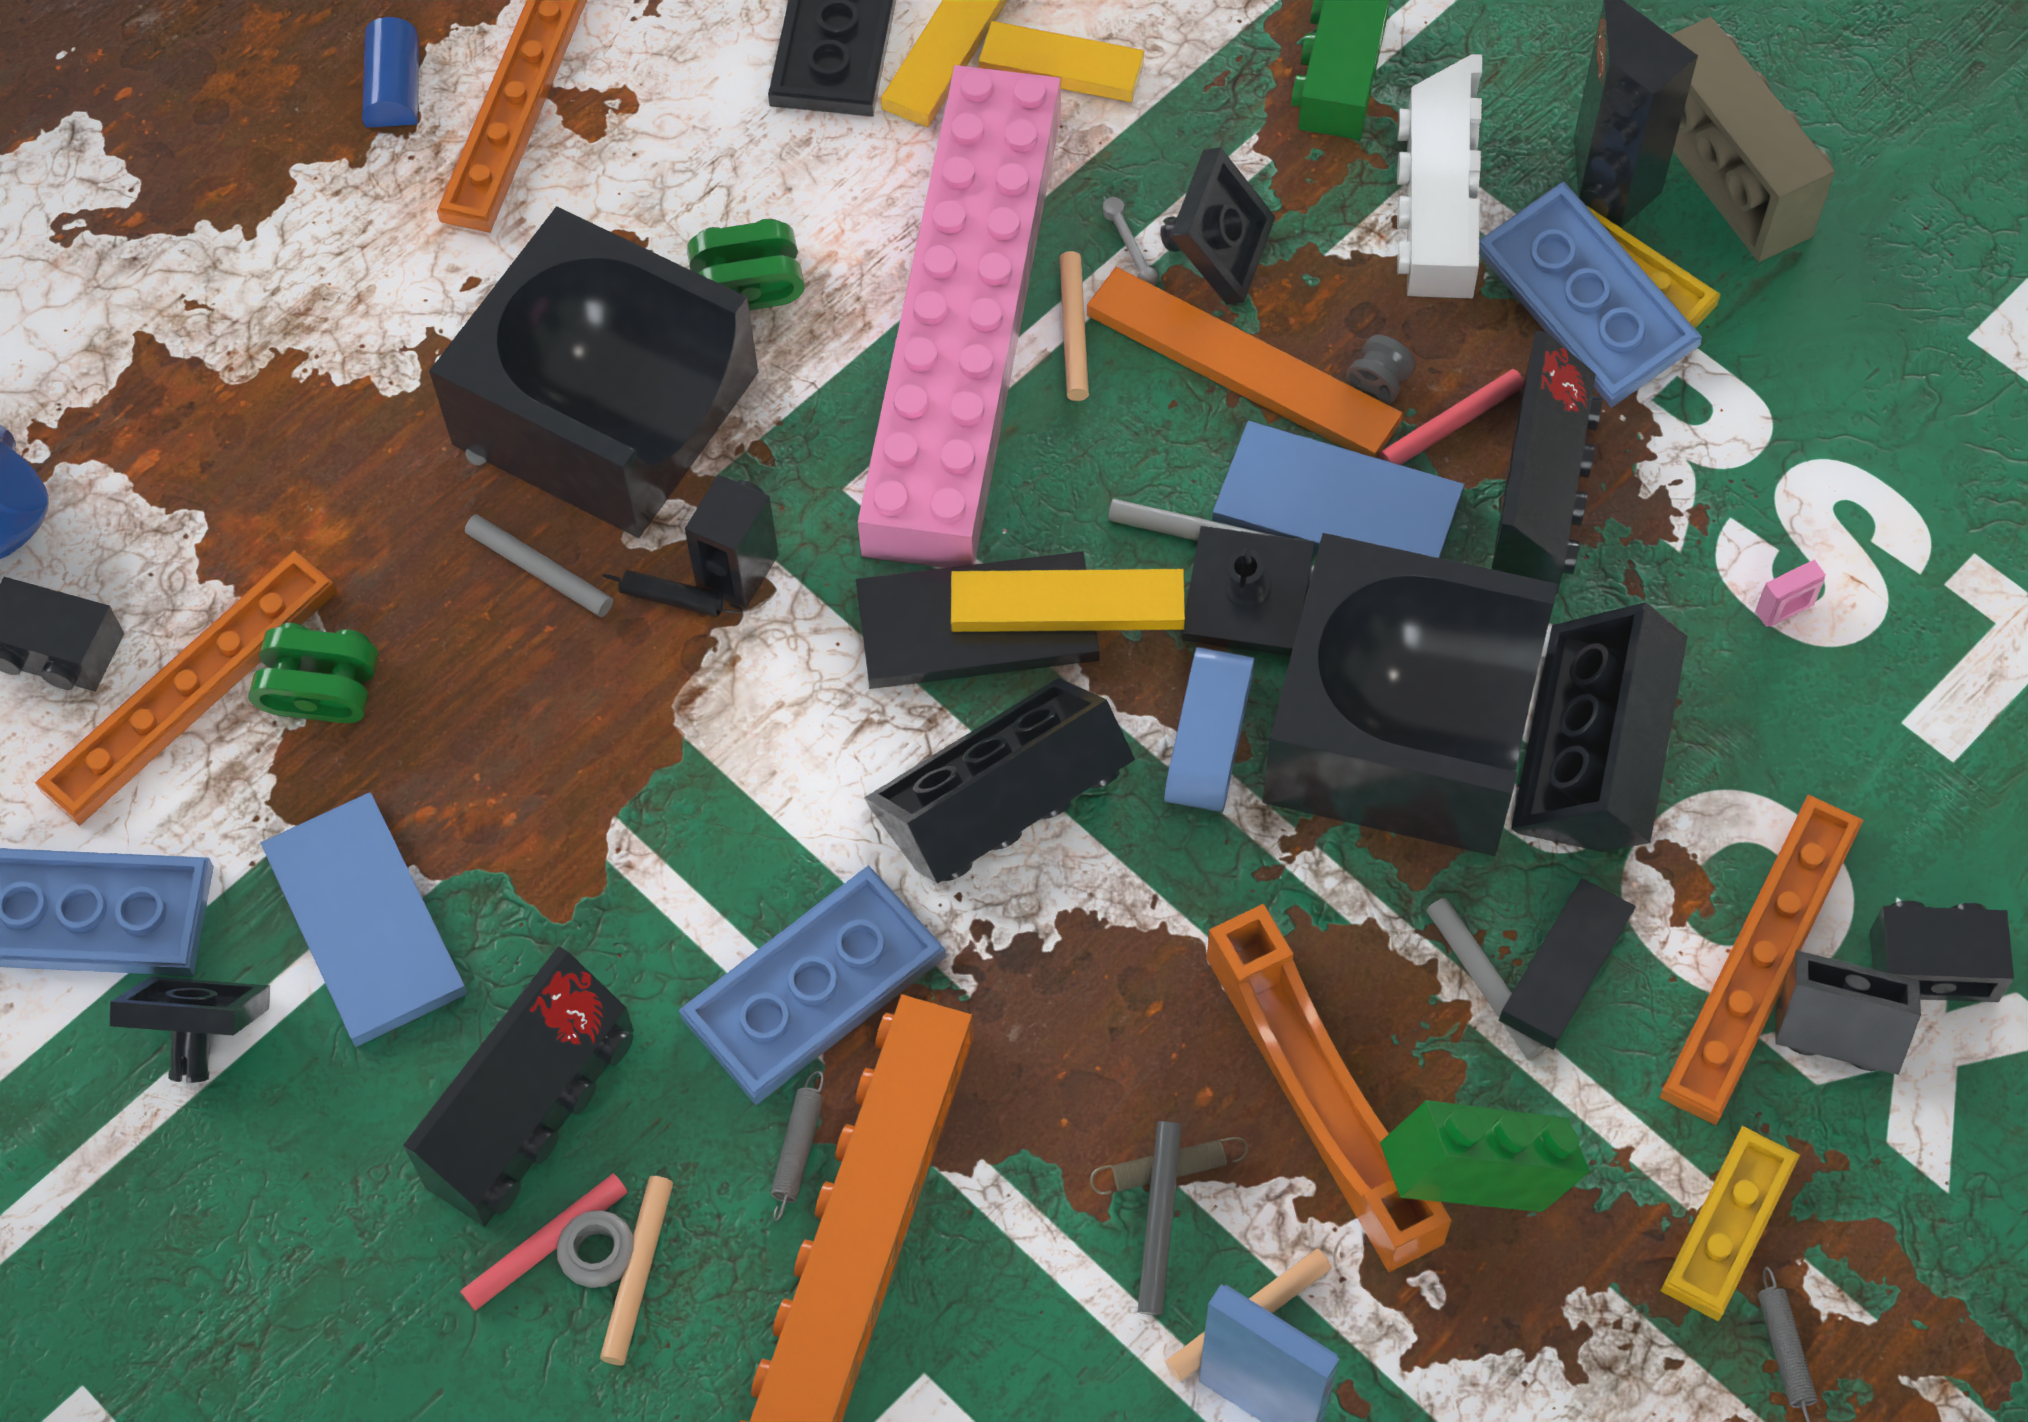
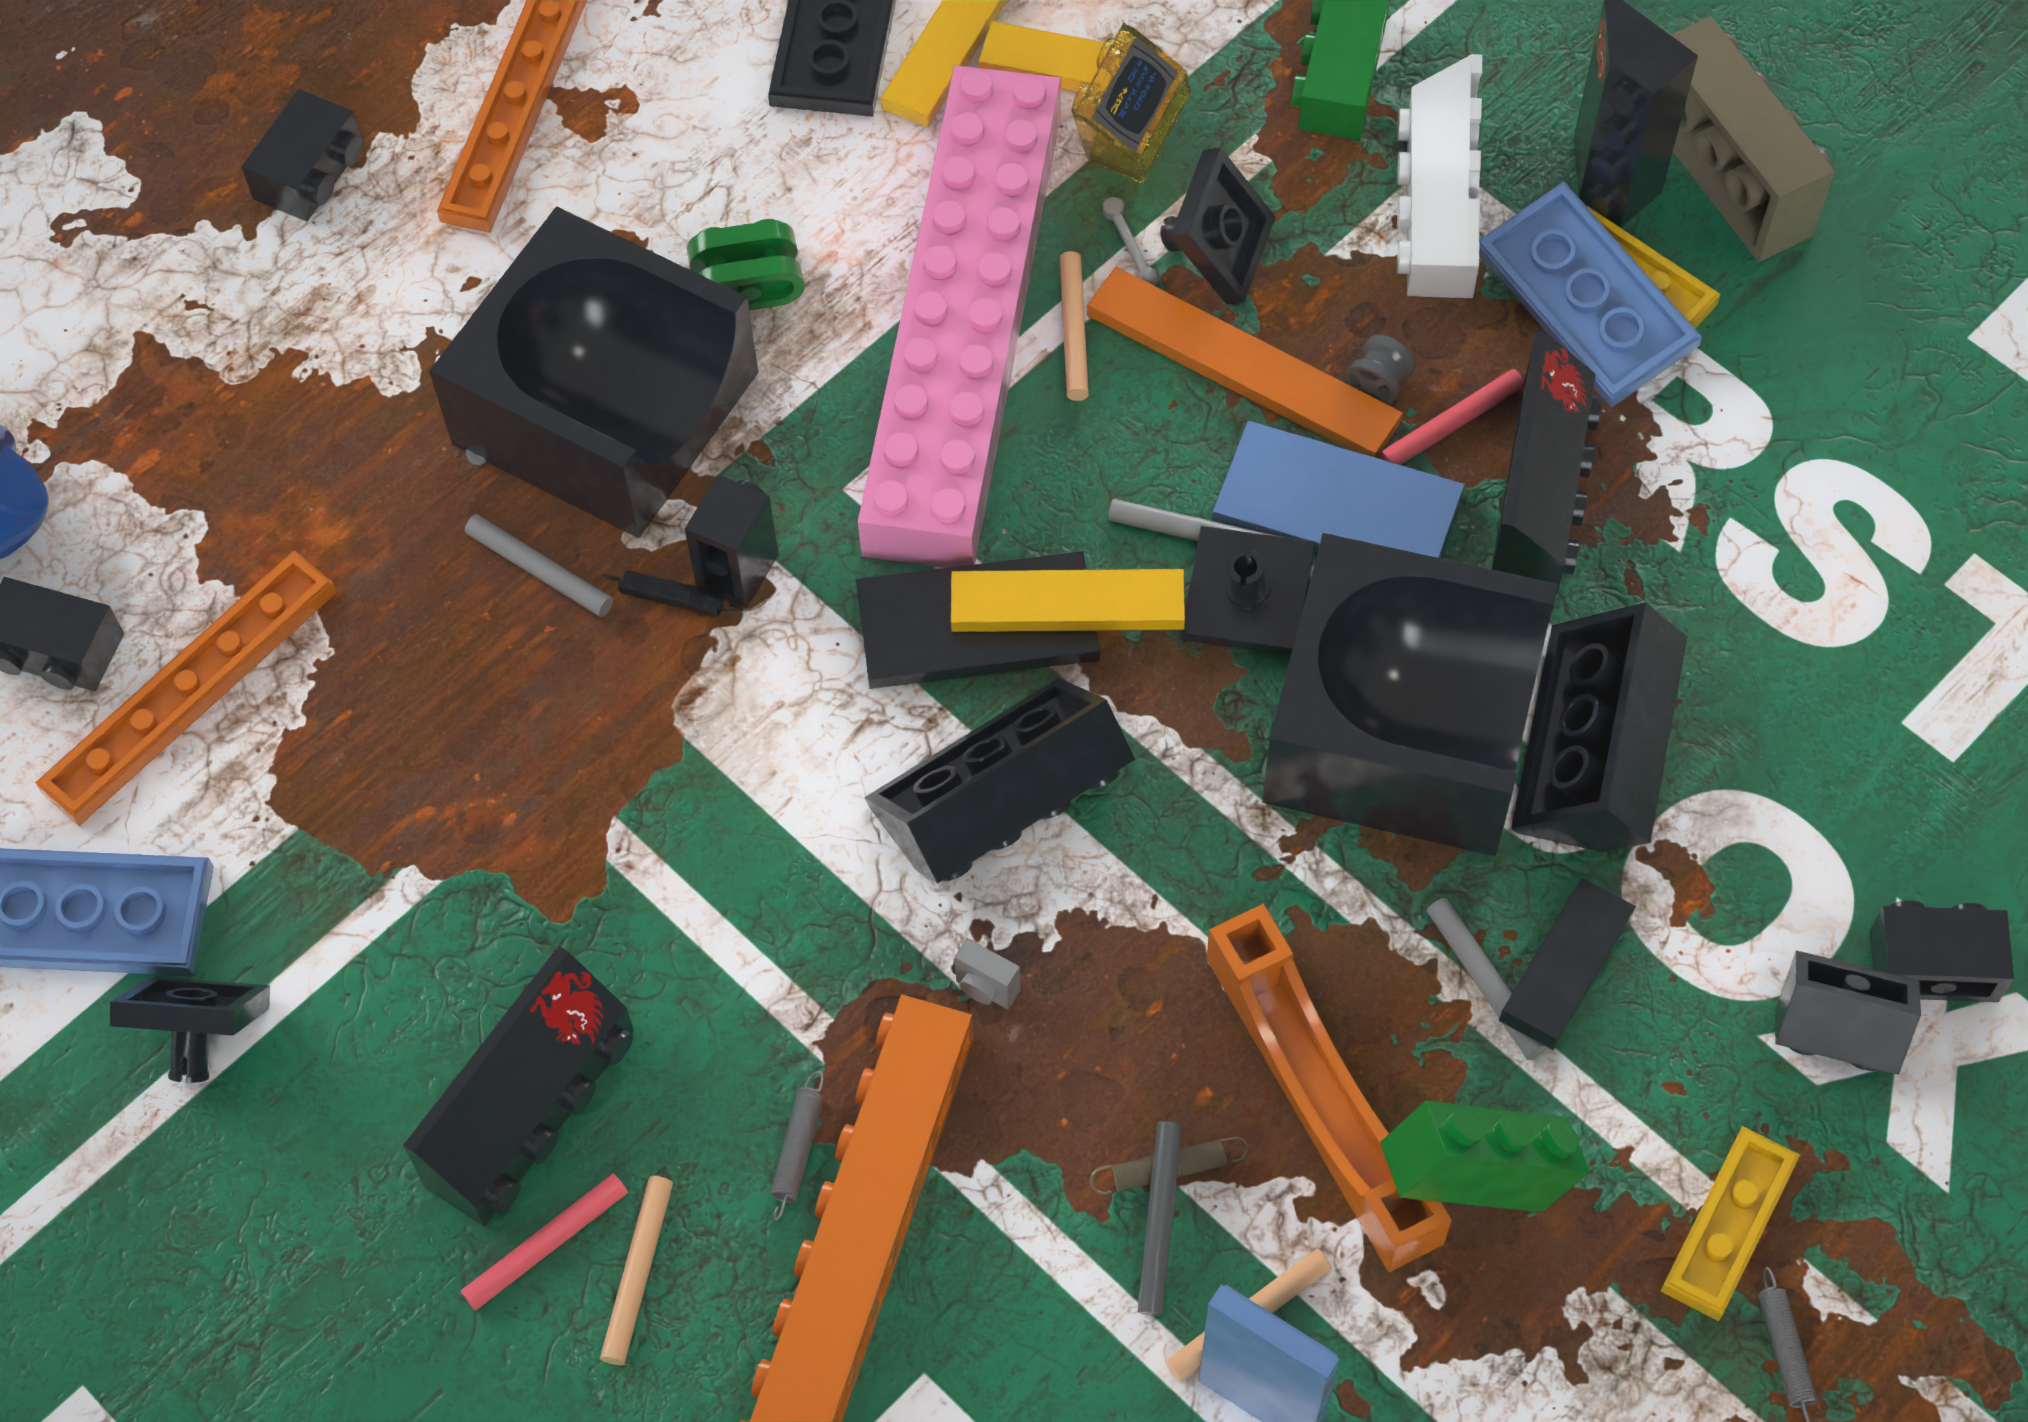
green brick [248,623,379,723] -> none
medium blue tile [260,792,468,1047] -> none
blue brick [362,17,420,128] -> none
light grey piece [557,1210,634,1288] -> none
medium blue tile [678,865,946,1105] -> none
medium blue beam [1164,647,1255,813] -> none
orange tile [1659,794,1864,1126] -> none
bright pink tile [1755,559,1826,627] -> none
none -> black brick [241,89,363,222]
none -> light grey plate [954,938,1021,1010]
none -> slope [1072,22,1191,183]

